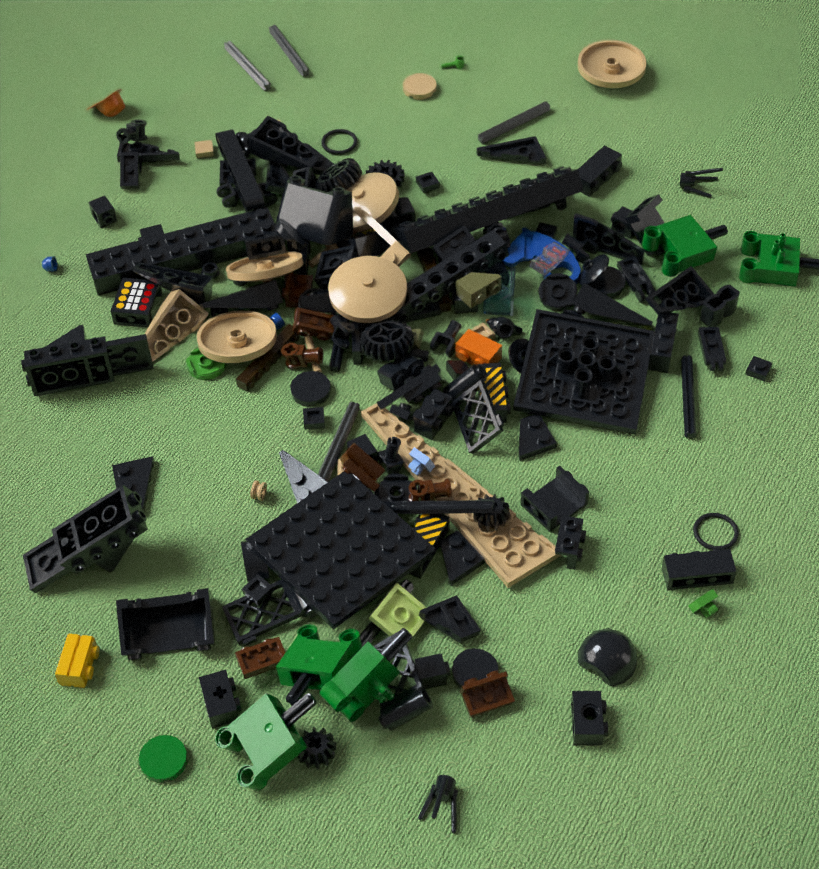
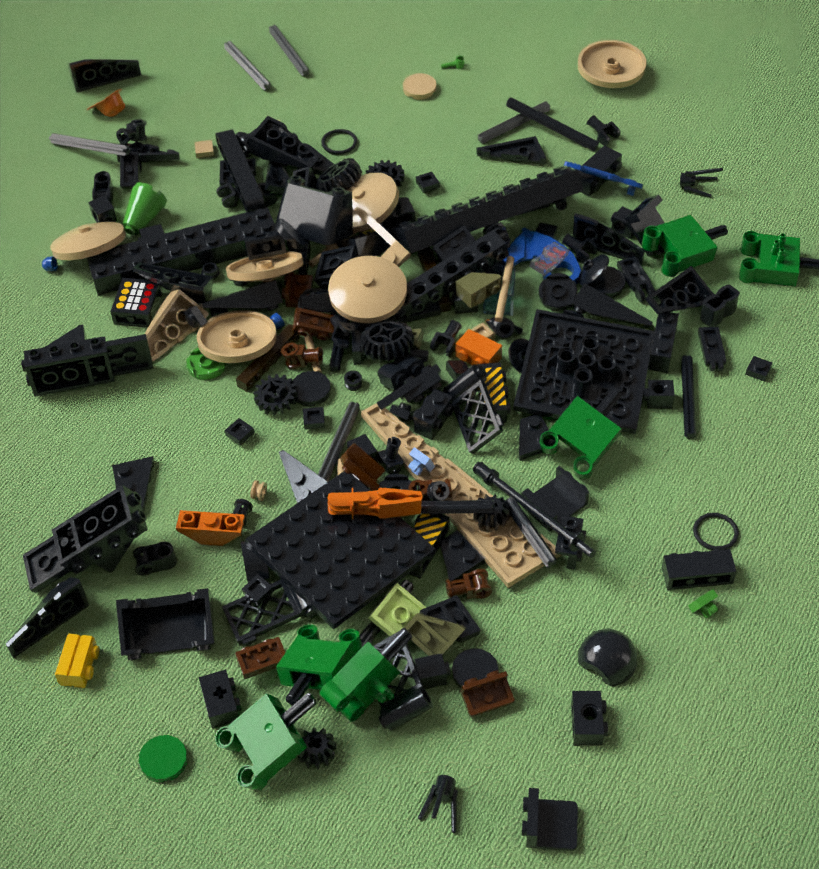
none -> black wedge [6,577,90,659]
none -> axle [49,133,131,156]
none -> tan dish [50,222,126,260]
none -> black wedge [68,59,141,93]
none -> black piece [92,171,114,204]
none -> bright green cone [122,182,167,235]
none -> black piece [133,541,177,576]
none -> orange slope [176,510,245,546]
none -> black plate [183,306,207,328]
none -> black plate [224,418,255,446]
none -> black bush [232,499,253,527]
none -> black gear [253,374,298,415]
none -> orange arm [328,488,423,519]
none -> black bush [344,371,362,391]
none -> olive wing [404,613,466,656]
none -> black bush [427,481,449,501]
none -> reddish brown connector [445,569,493,599]
none -> black bar [473,462,596,558]
none -> tan bar [495,256,514,322]
none -> black axle [505,497,557,568]
none -> black axle [506,97,599,151]
none -> black bracket [522,788,578,851]
none -> green piece [540,388,622,480]
none -> blue piece [564,161,643,196]
none -> black piece [587,115,621,146]
none -> black brick [643,380,675,409]

